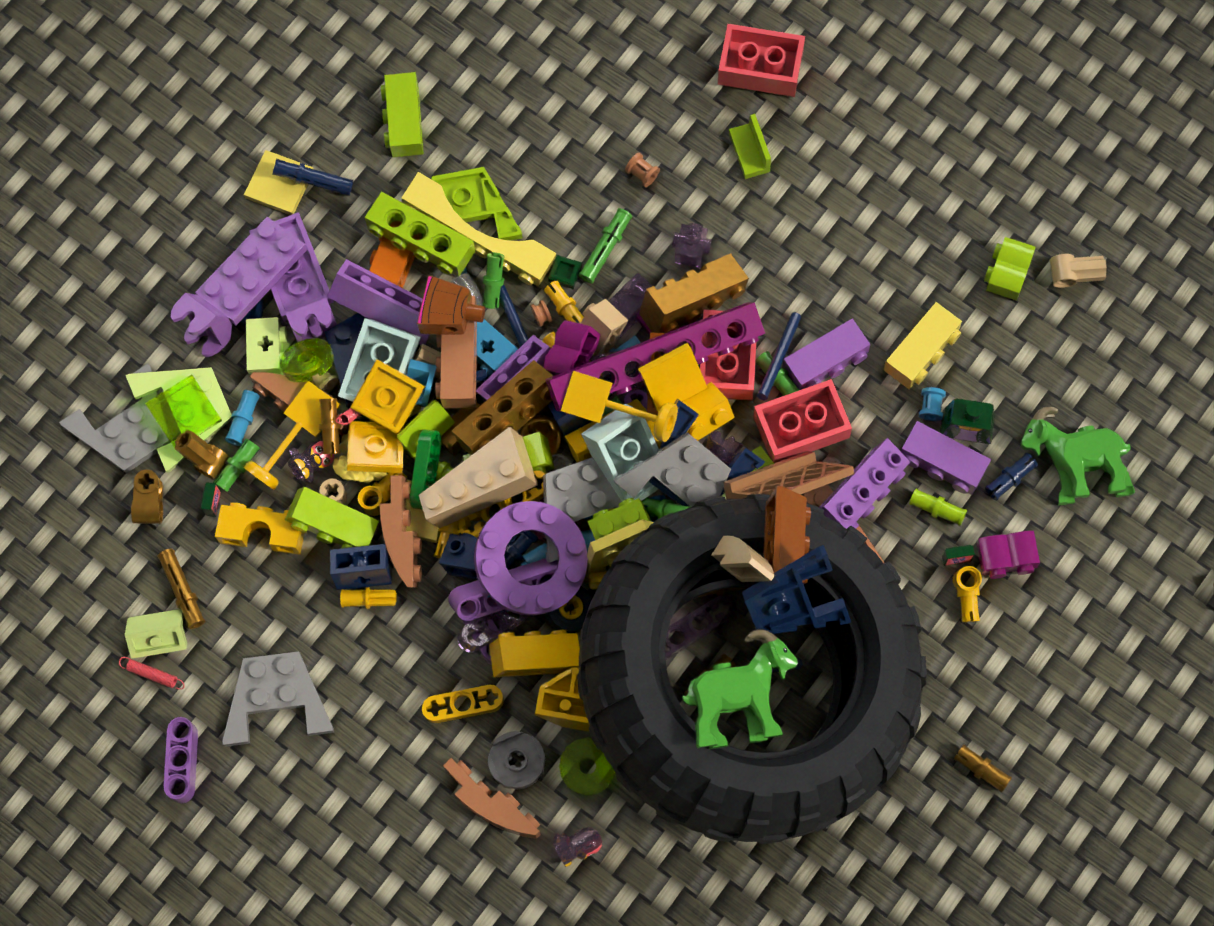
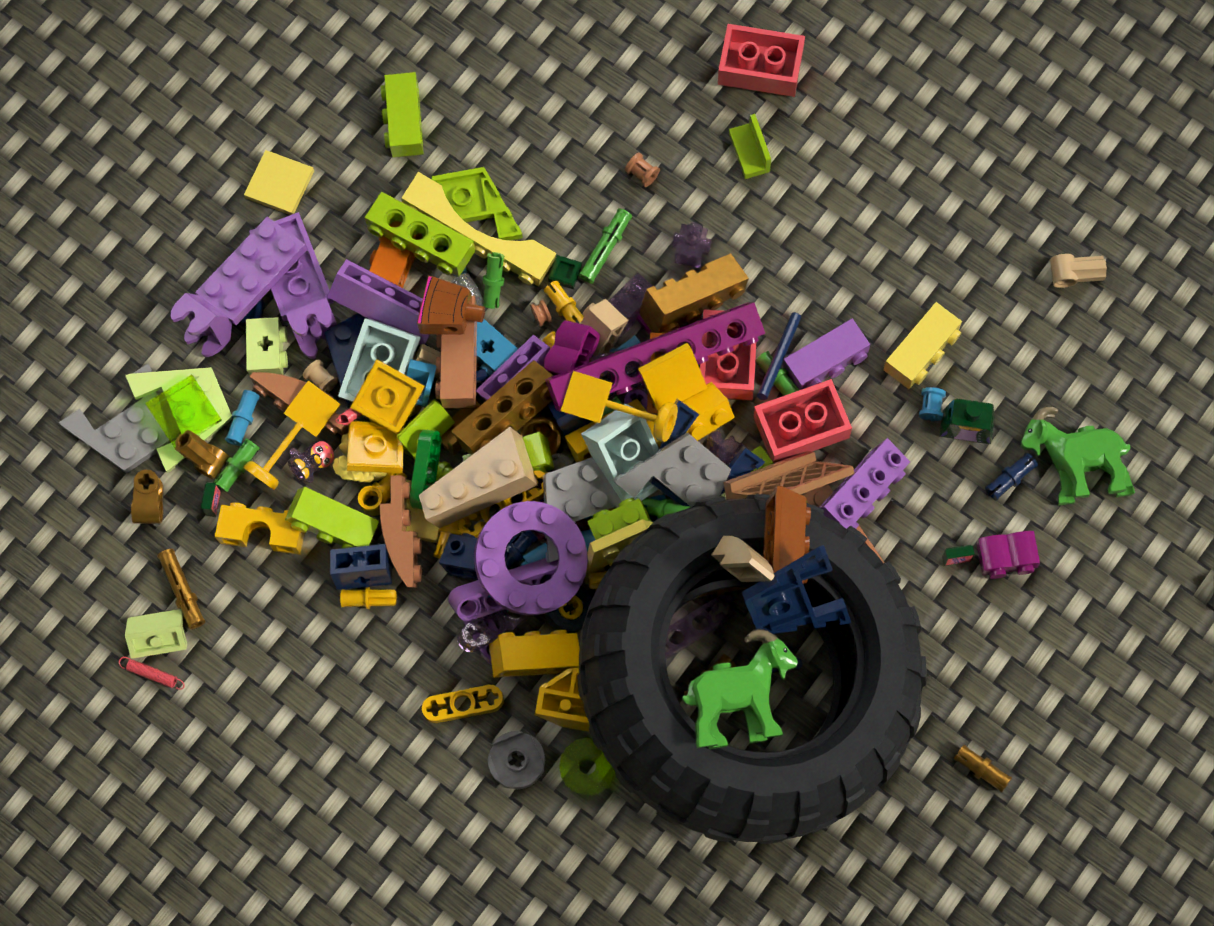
medium lavender beam [164,717,198,804] -> none
light grey wing [223,651,334,747] -> none
dark blue pin [272,158,353,196] -> none
clear neon green tile [280,338,334,382] -> none
pearl gold pin [319,398,341,454] -> none
tan bush [319,478,347,505] -> none
nougat slope [443,758,541,839] -> none
dark blue bar [500,285,528,347] -> none
animal [553,827,602,867] -> none
medium lavender brick [901,421,991,495] -> none
lime pin [909,488,967,526] -> none
yellow pin [953,566,982,622] -> none
lime brick [984,237,1036,301] -> none

